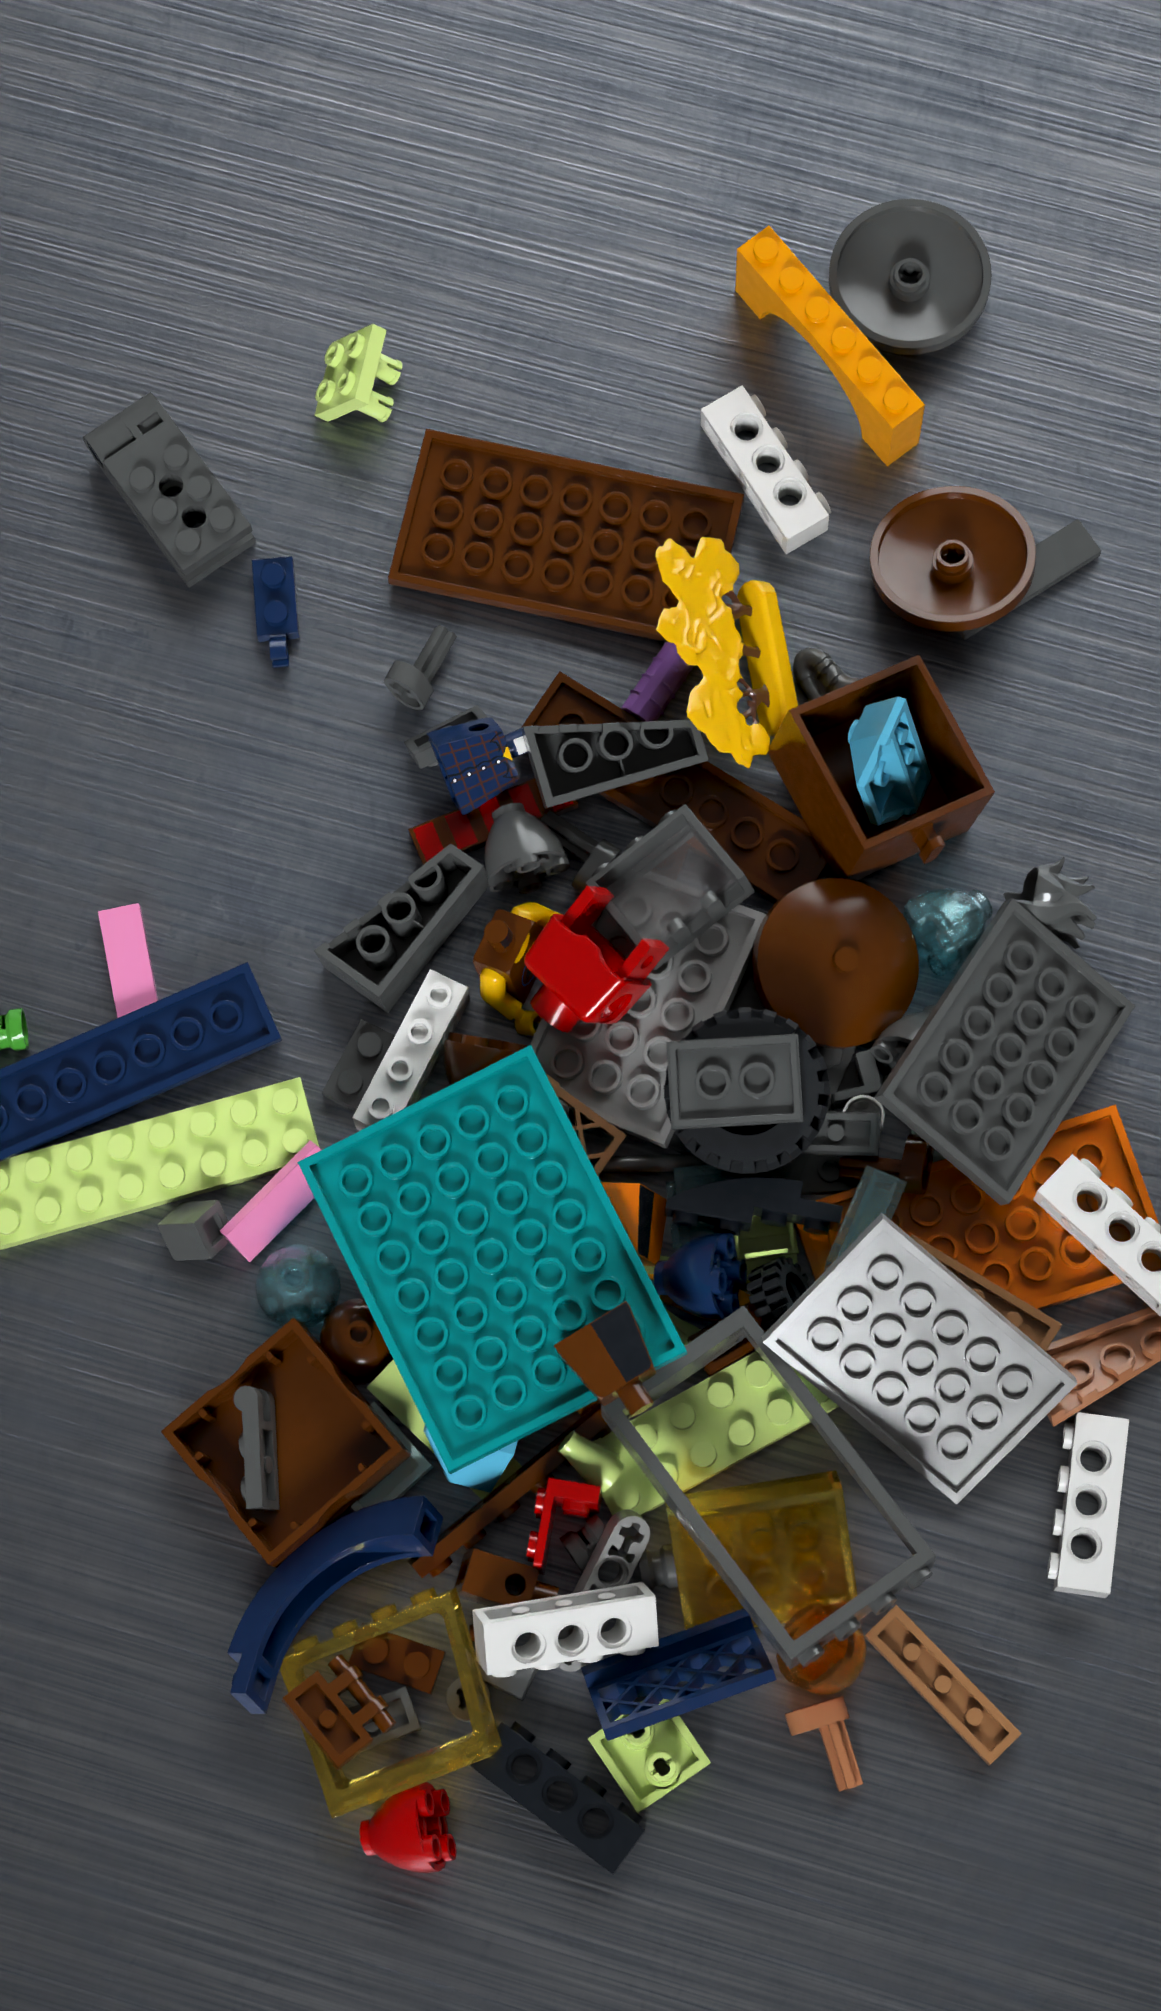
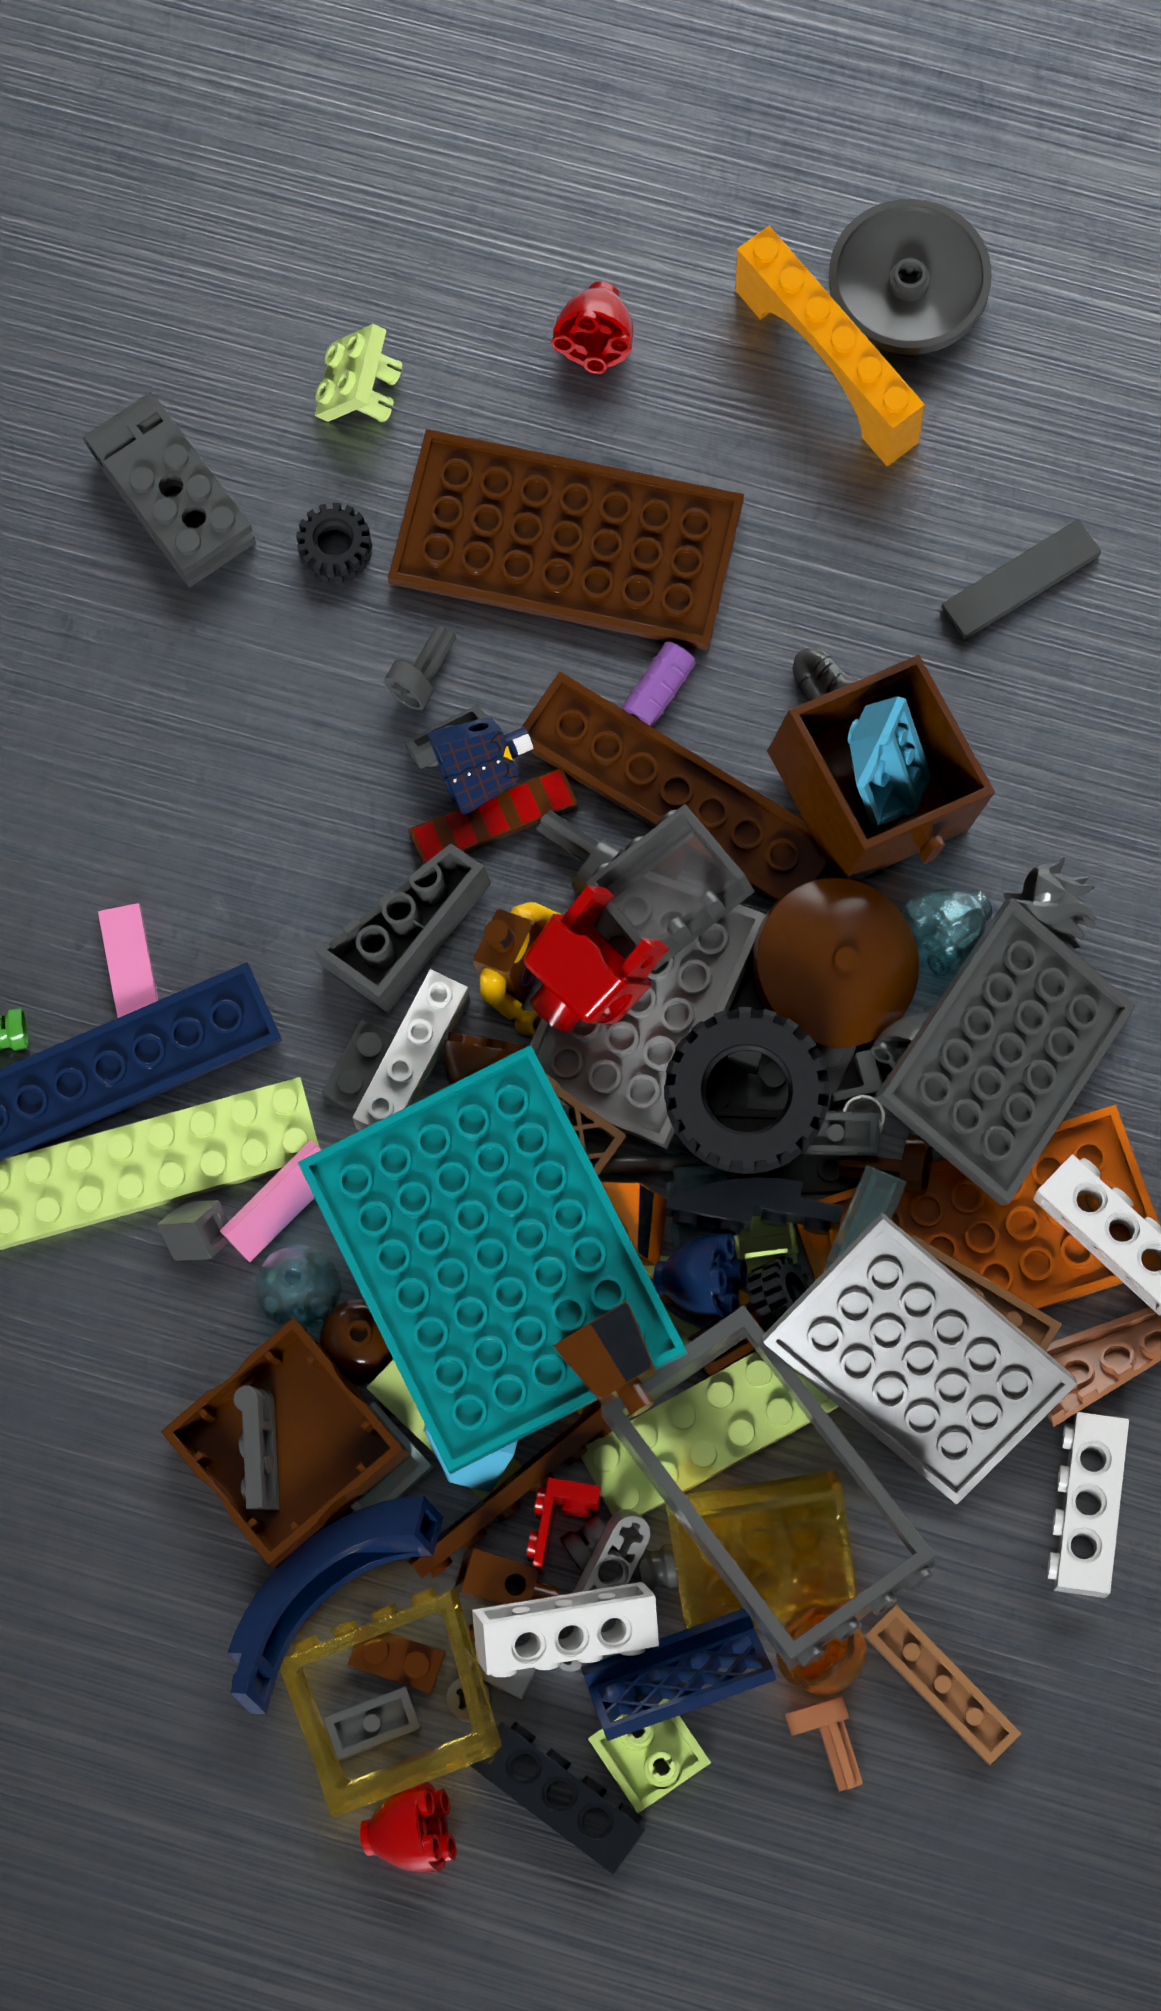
dark blue plate [252,556,299,668] -> none
reddish brown plate [282,1654,397,1771] -> none
dark grey piece [483,803,570,894] -> none
dark grey wedge [521,720,709,809] -> none
yellowish green cone [557,1430,624,1492] -> none
yellow plant [655,537,798,768] -> none
dark grey tile [666,1034,803,1130] -> none
white brick [700,385,831,554] -> none
reddish brown dish [870,486,1036,632] -> none
none -> black tyre [296,502,372,583]
none -> red piece [552,282,633,374]

